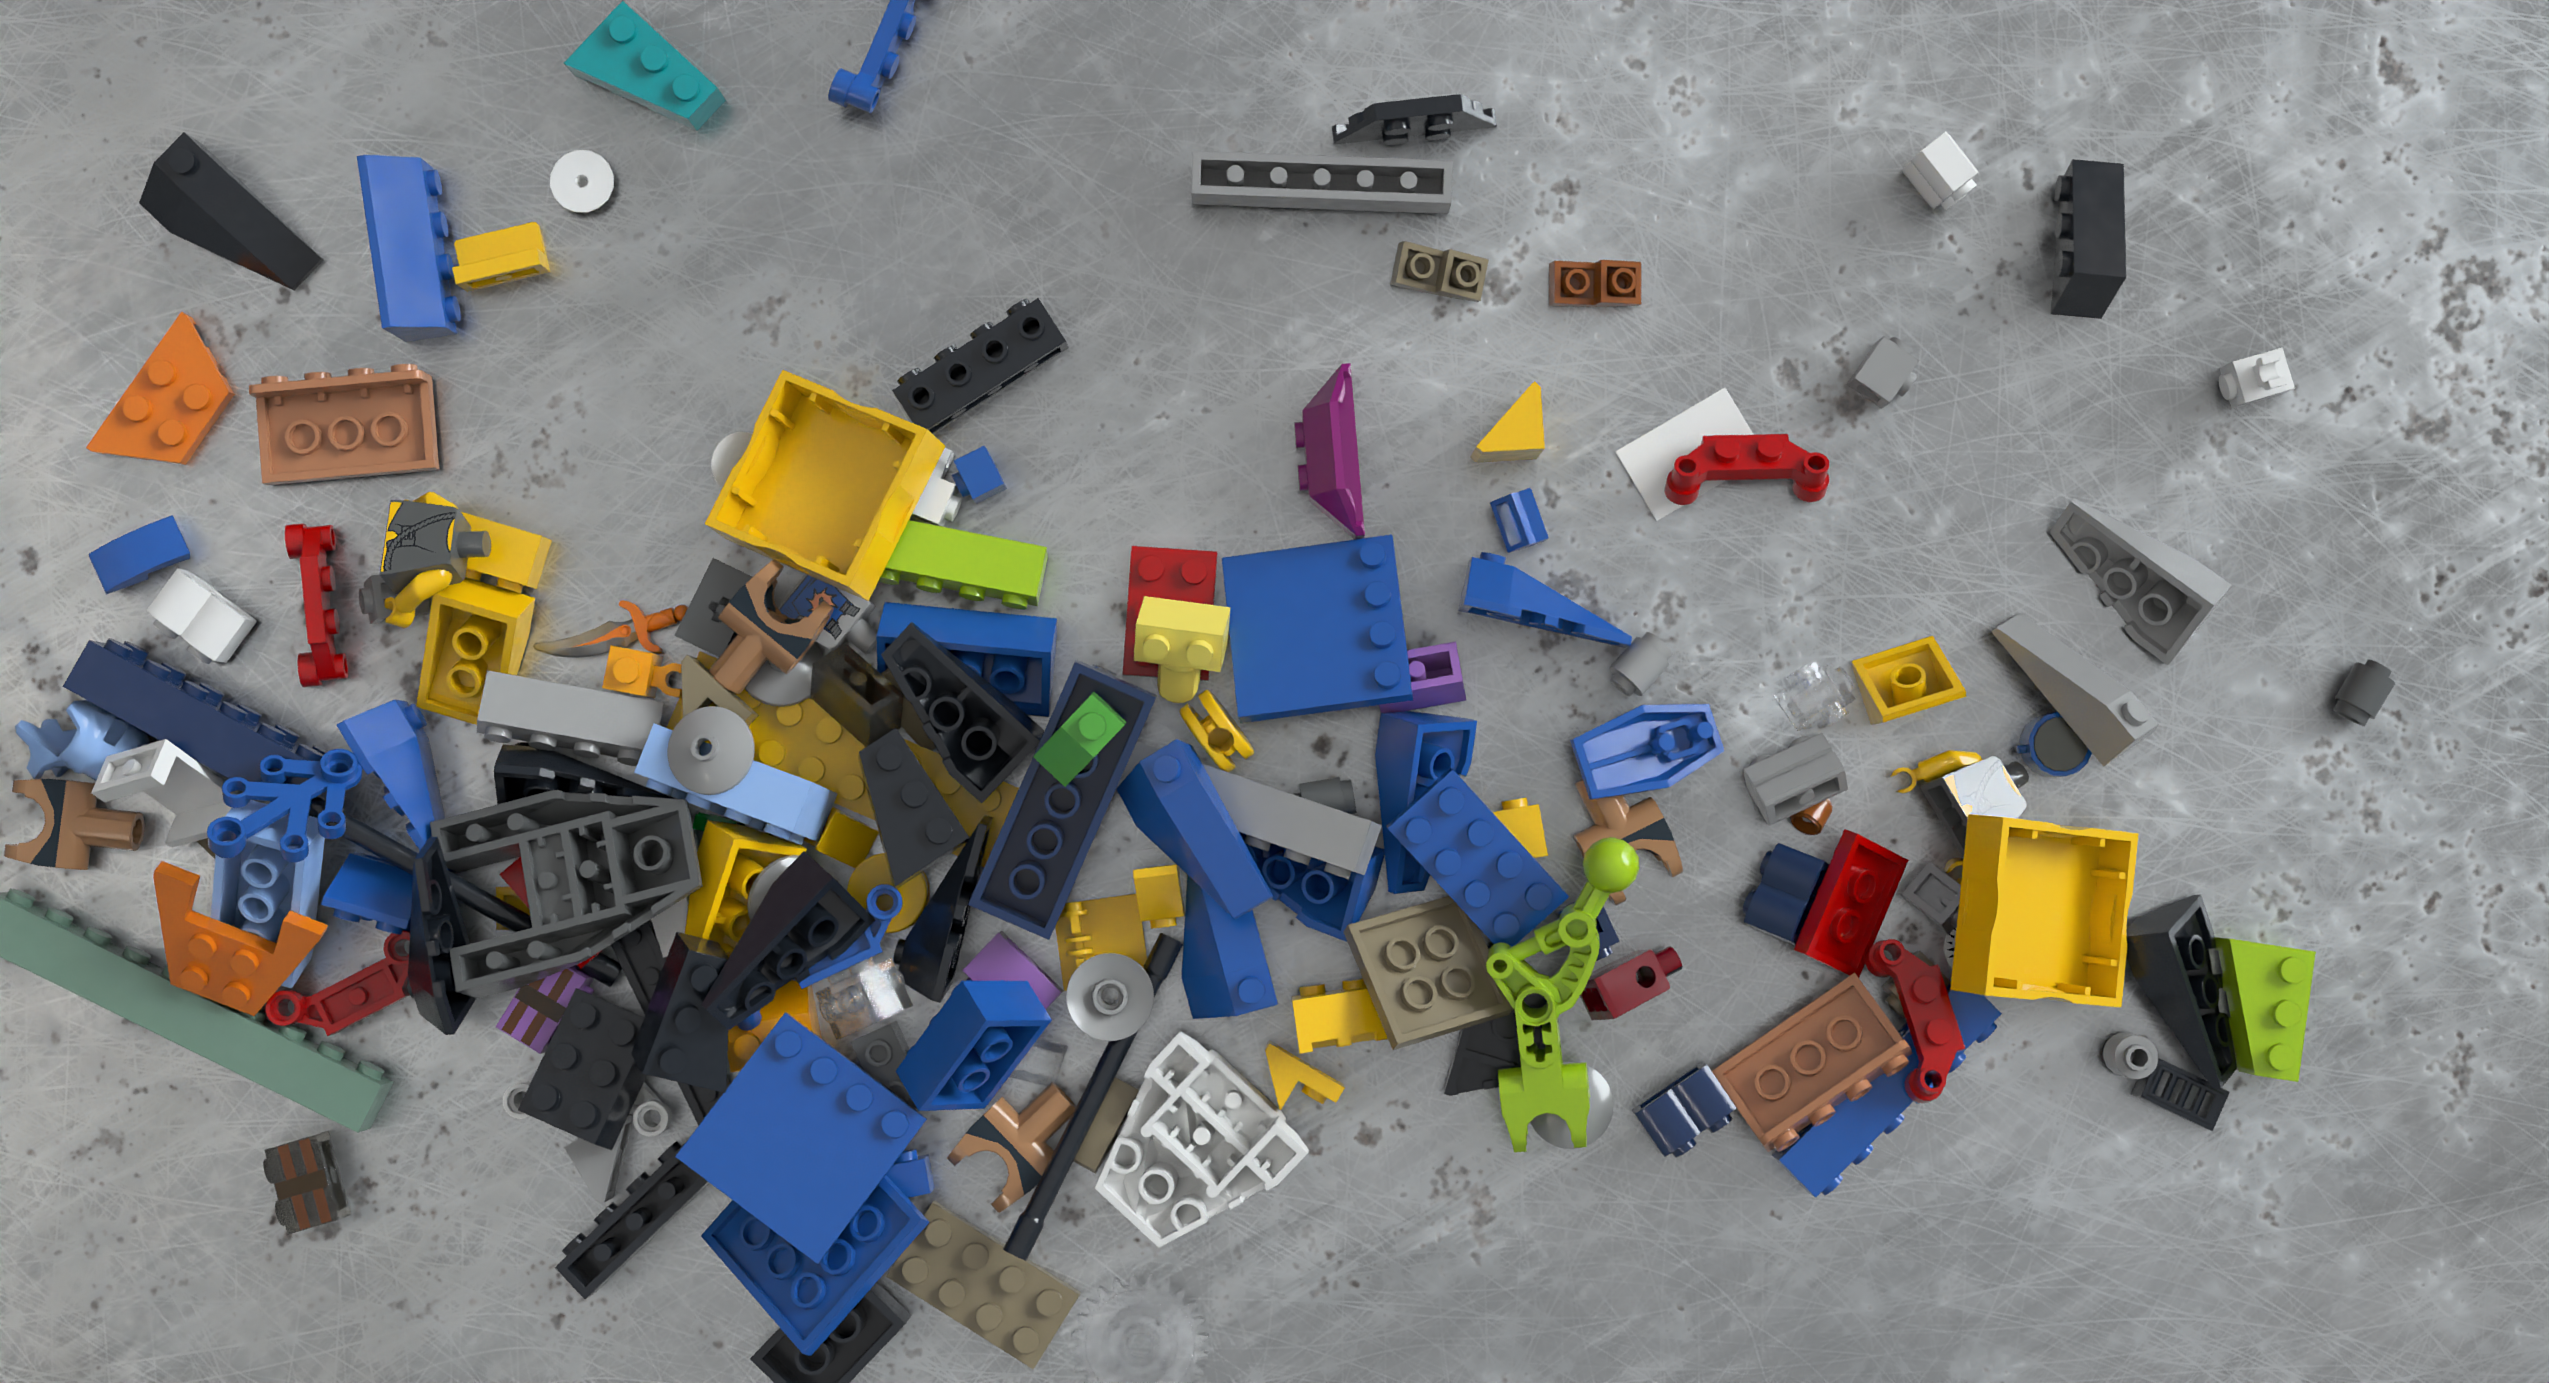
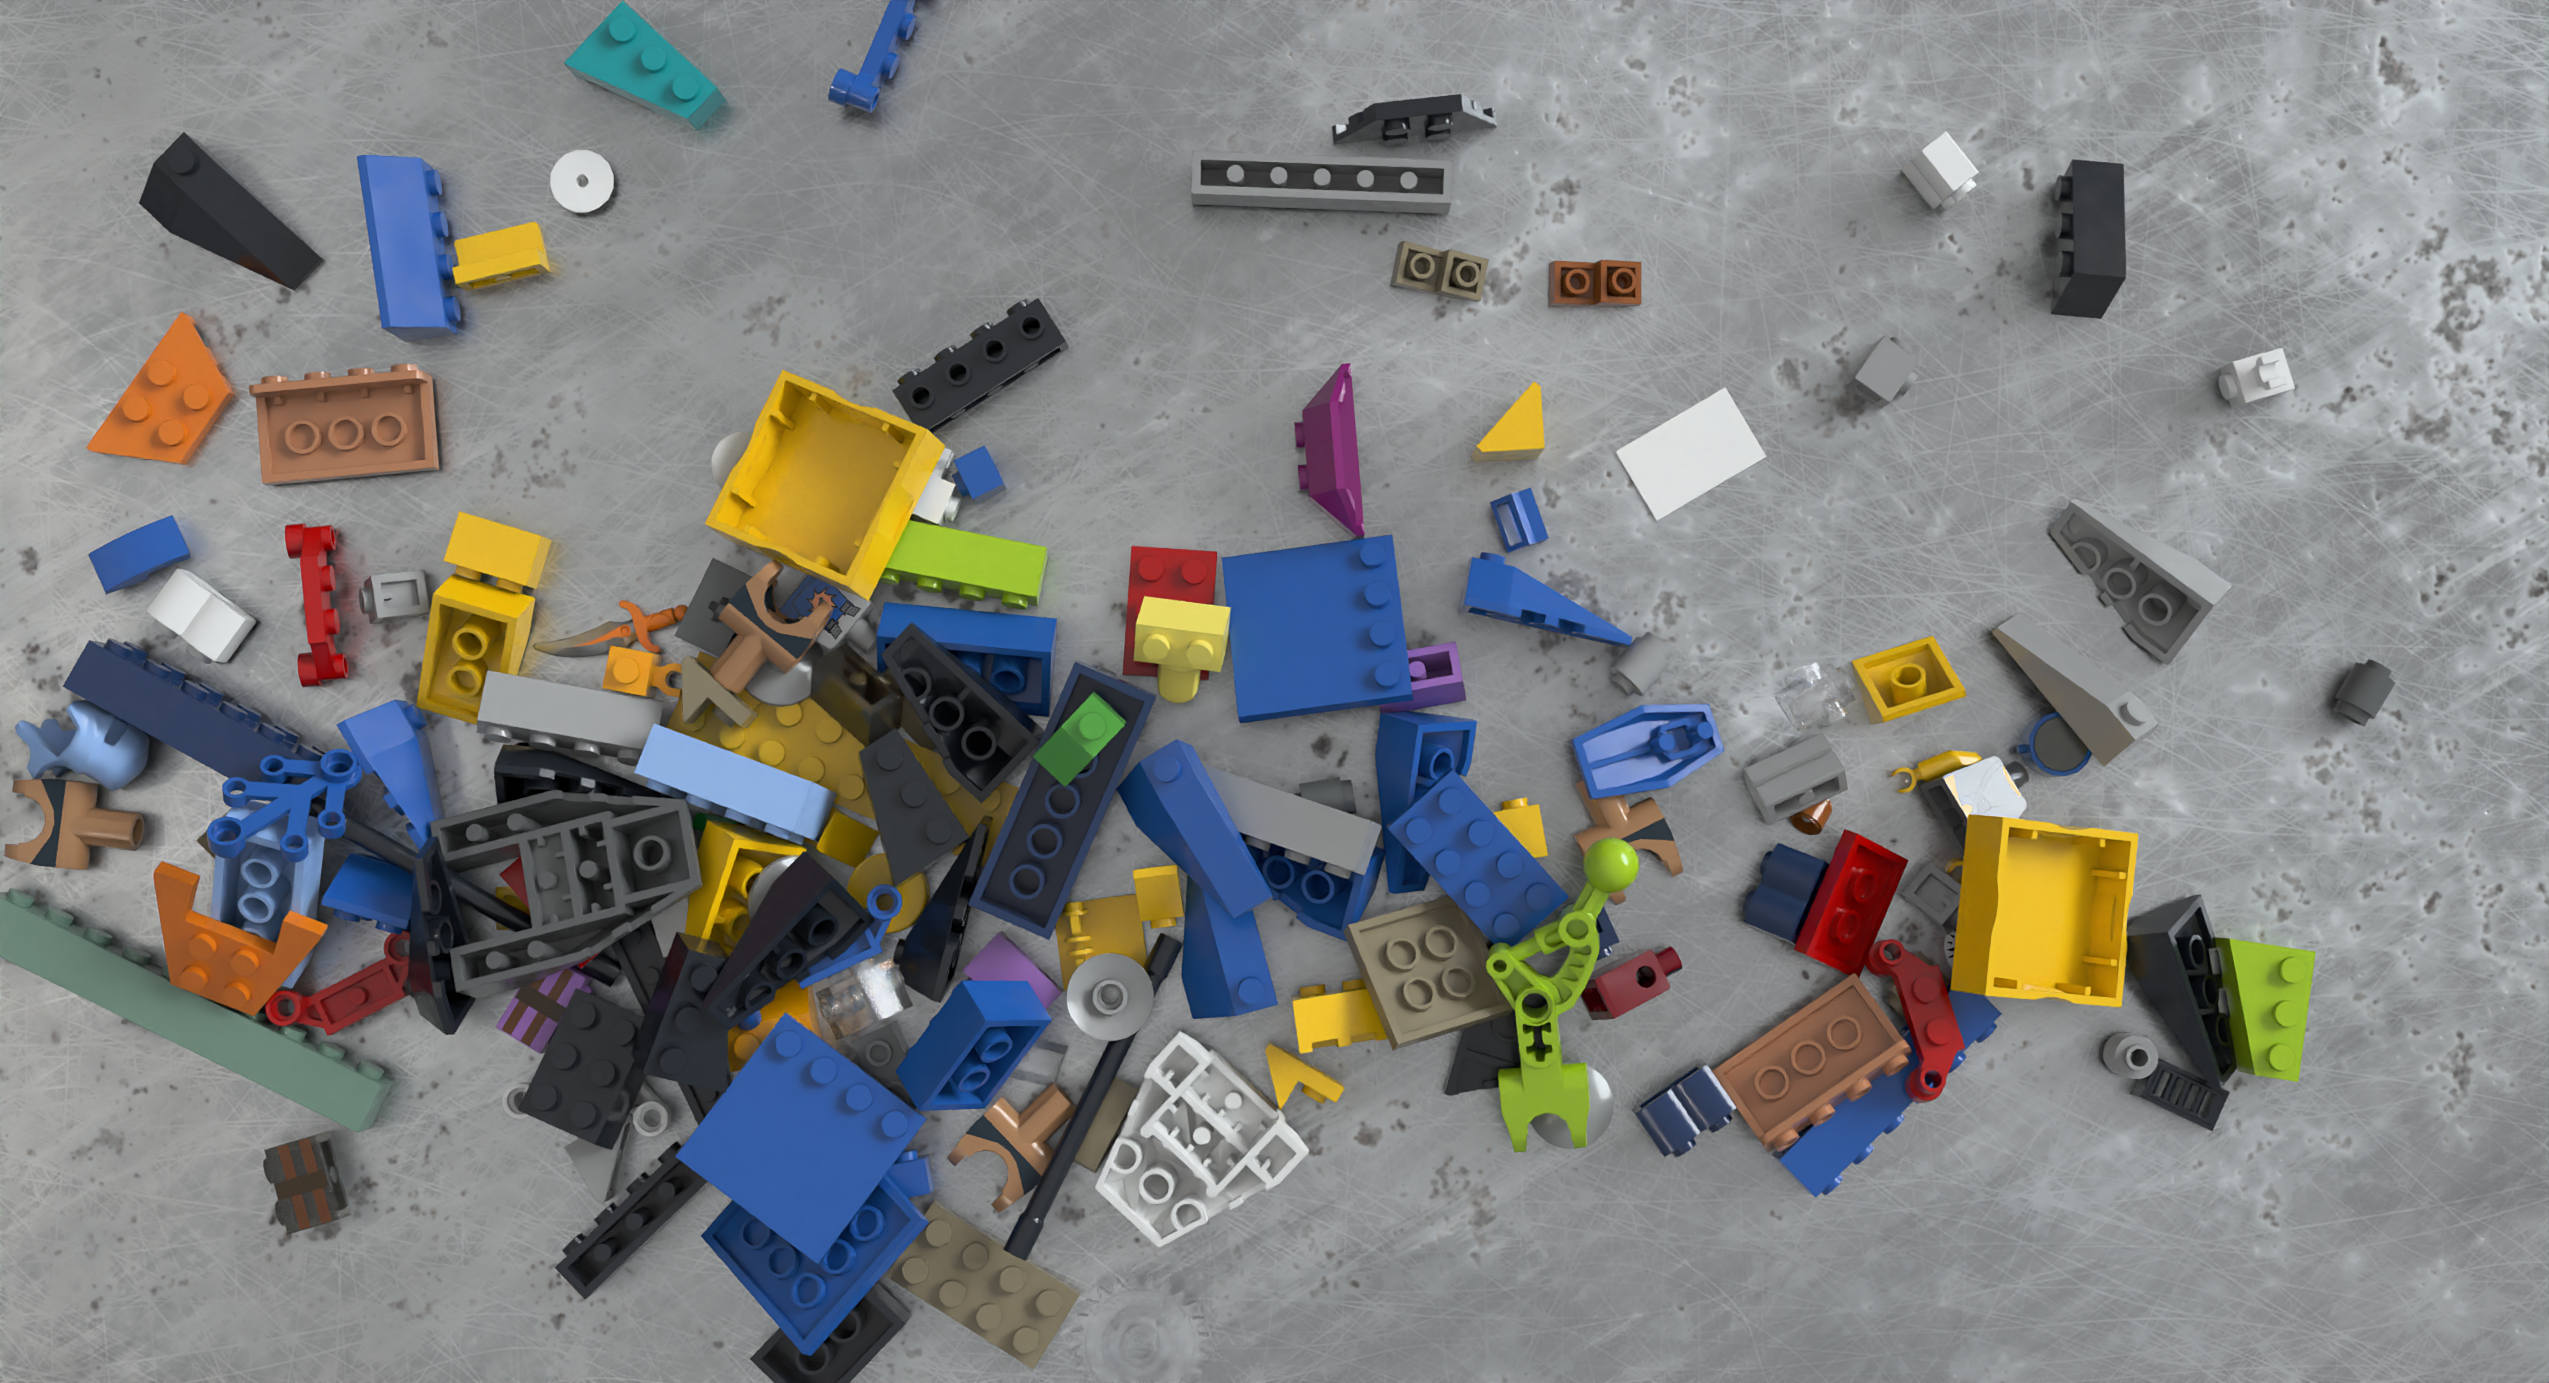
white panel [91,739,241,848] -> none
dark grey torso [379,492,491,629] -> none
light grey dish [667,706,755,795] -> none
yellow head [1179,690,1254,772] -> none
red plate [1664,434,1829,505] -> none

